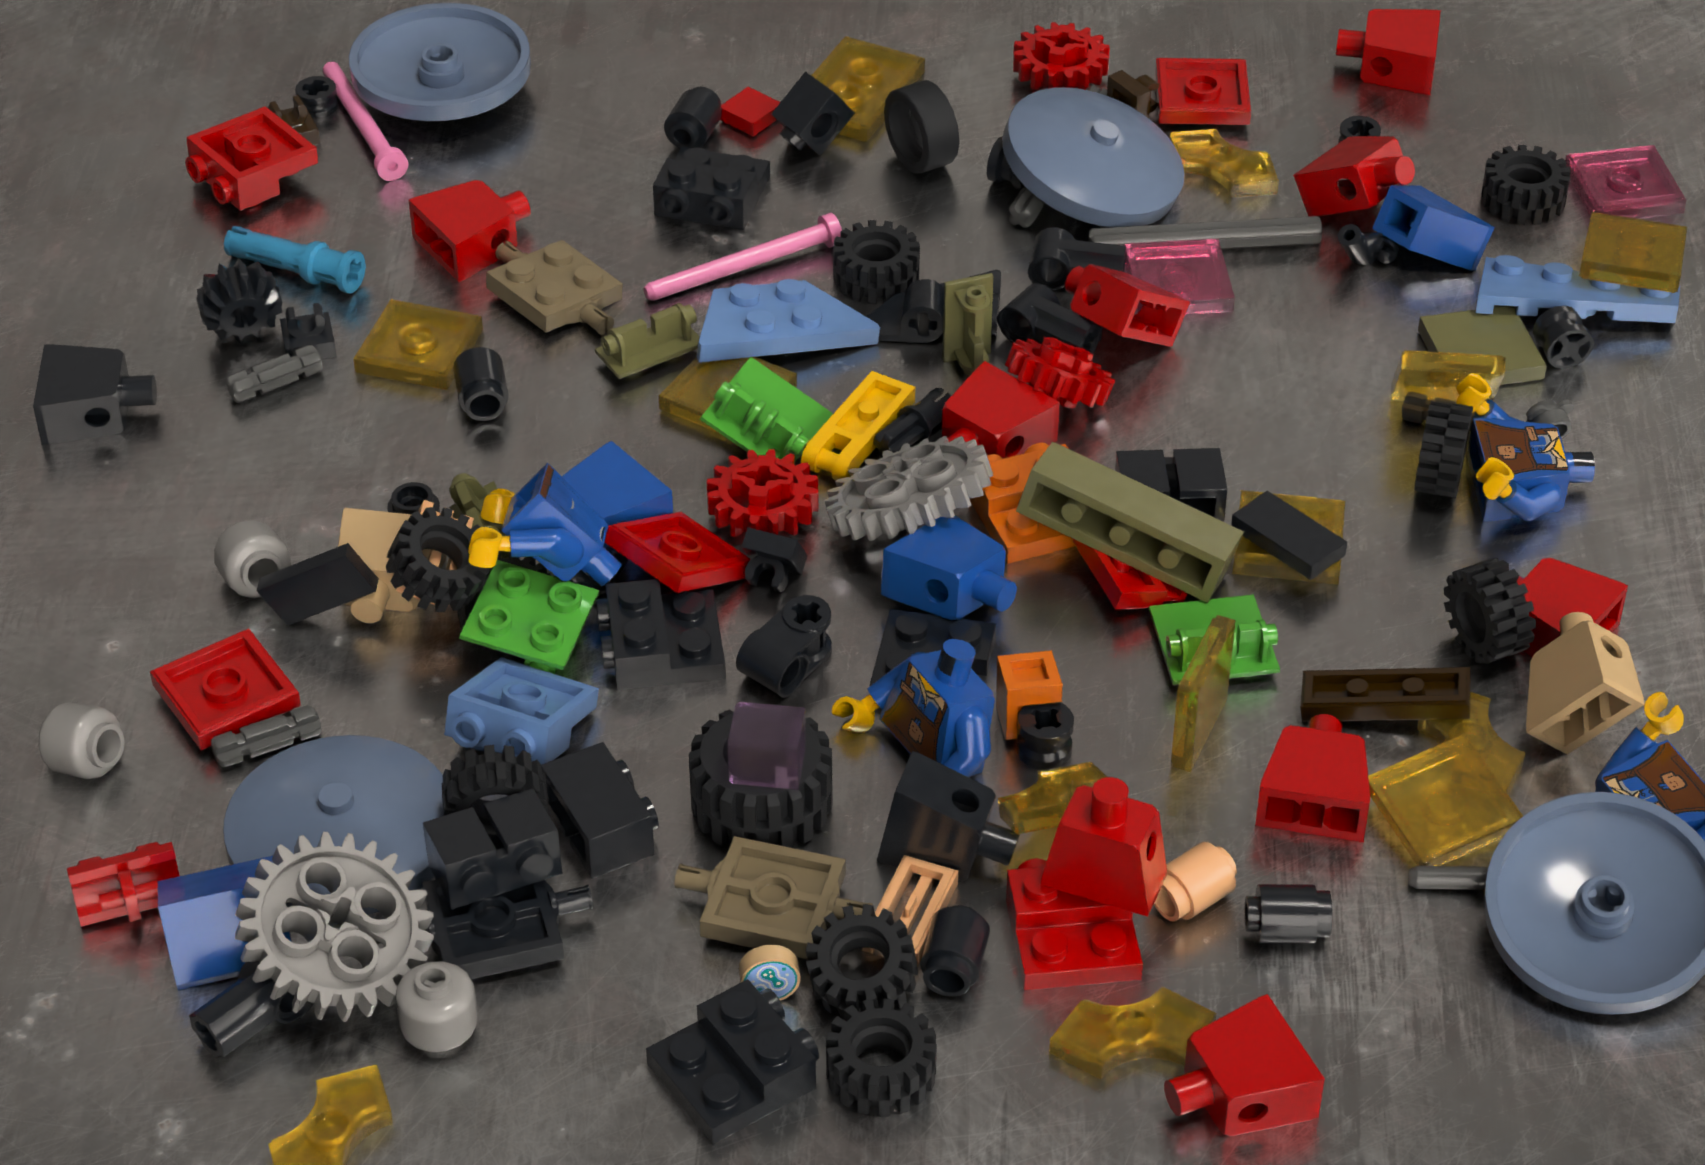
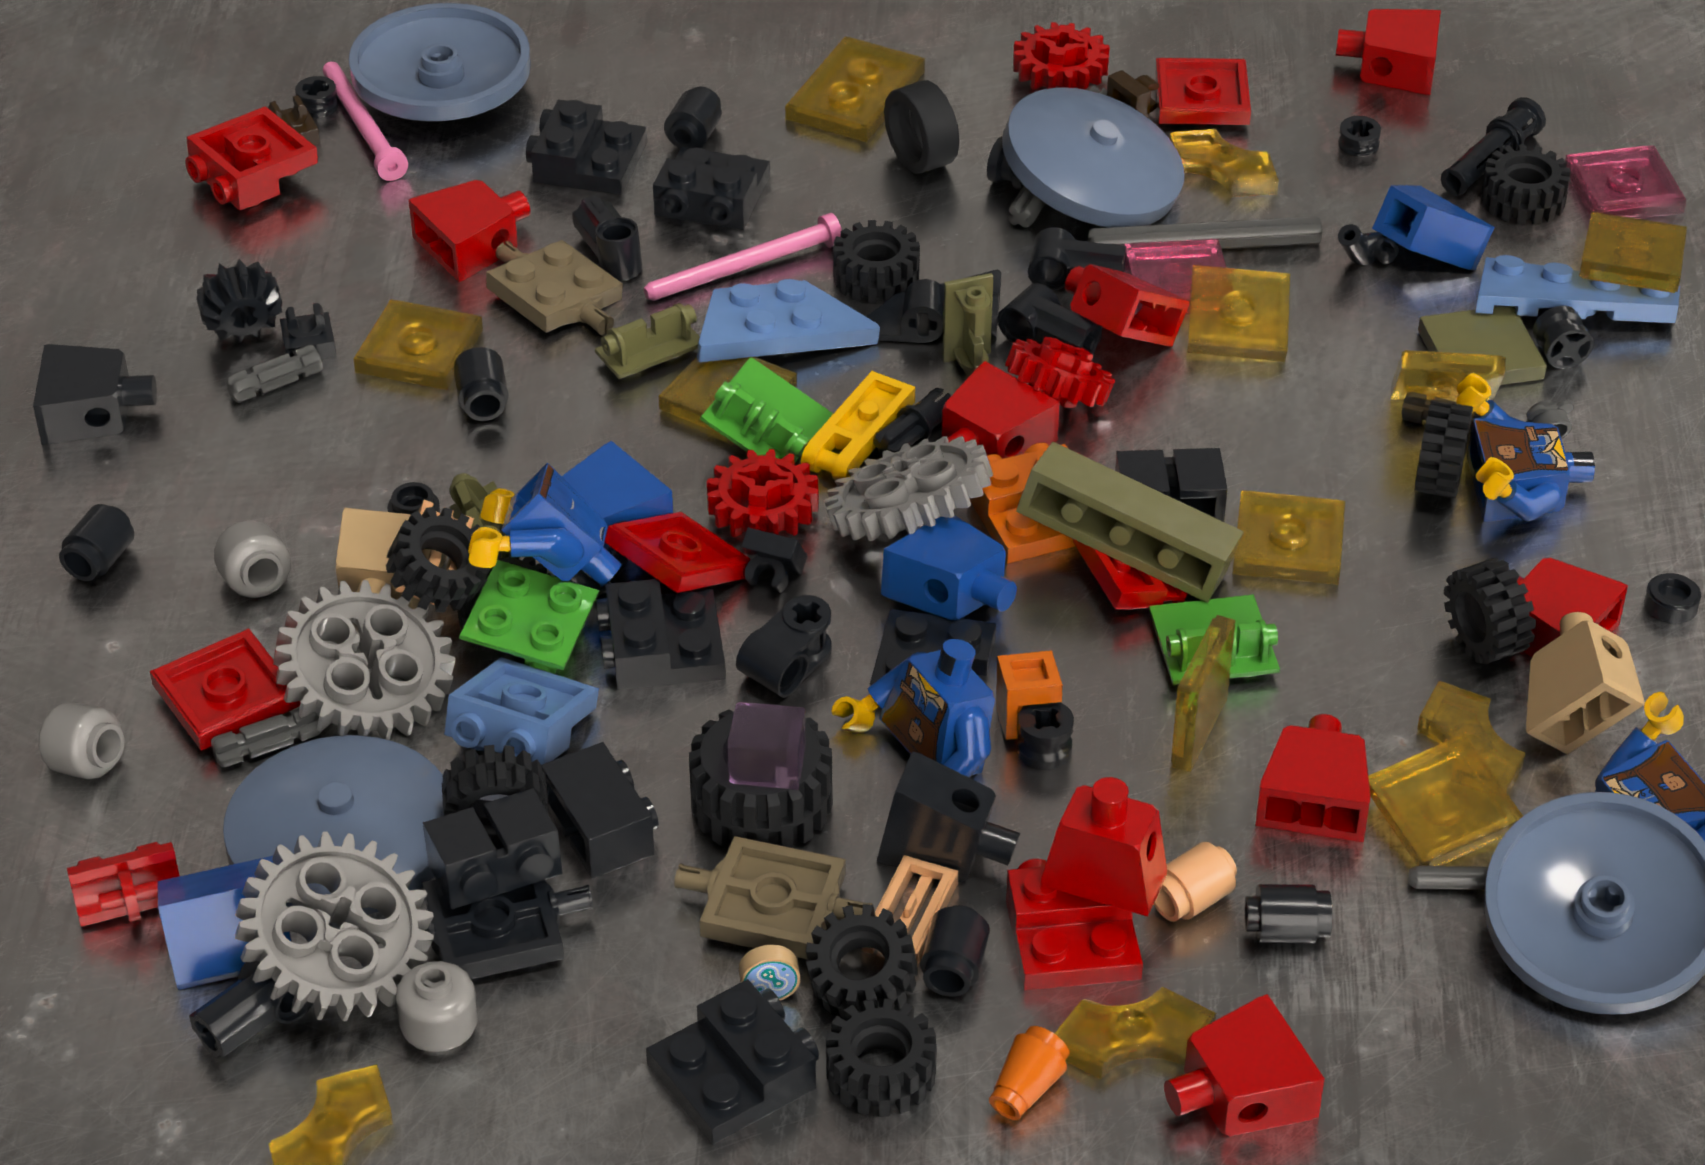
dark azure pin [224,226,366,293] -> none
black tile [256,543,379,626] -> none
red tile [720,87,780,137] -> none
black brick [771,71,855,156] -> none
clear yellow tile [998,762,1107,835] -> none
black tile [1231,490,1347,580] -> none
red torso [1293,136,1415,216] -> none
dark brown tile [1300,667,1471,722] -> none
none -> black brick [59,504,134,581]
none -> light grey gear [273,580,455,740]
none -> black plate [526,99,648,195]
none -> black piece [572,195,643,281]
none -> orange cone [989,1026,1070,1120]
none -> clear yellow tile [1187,265,1290,362]
none -> black pin [1440,97,1546,196]
none -> black tile [1644,573,1701,624]

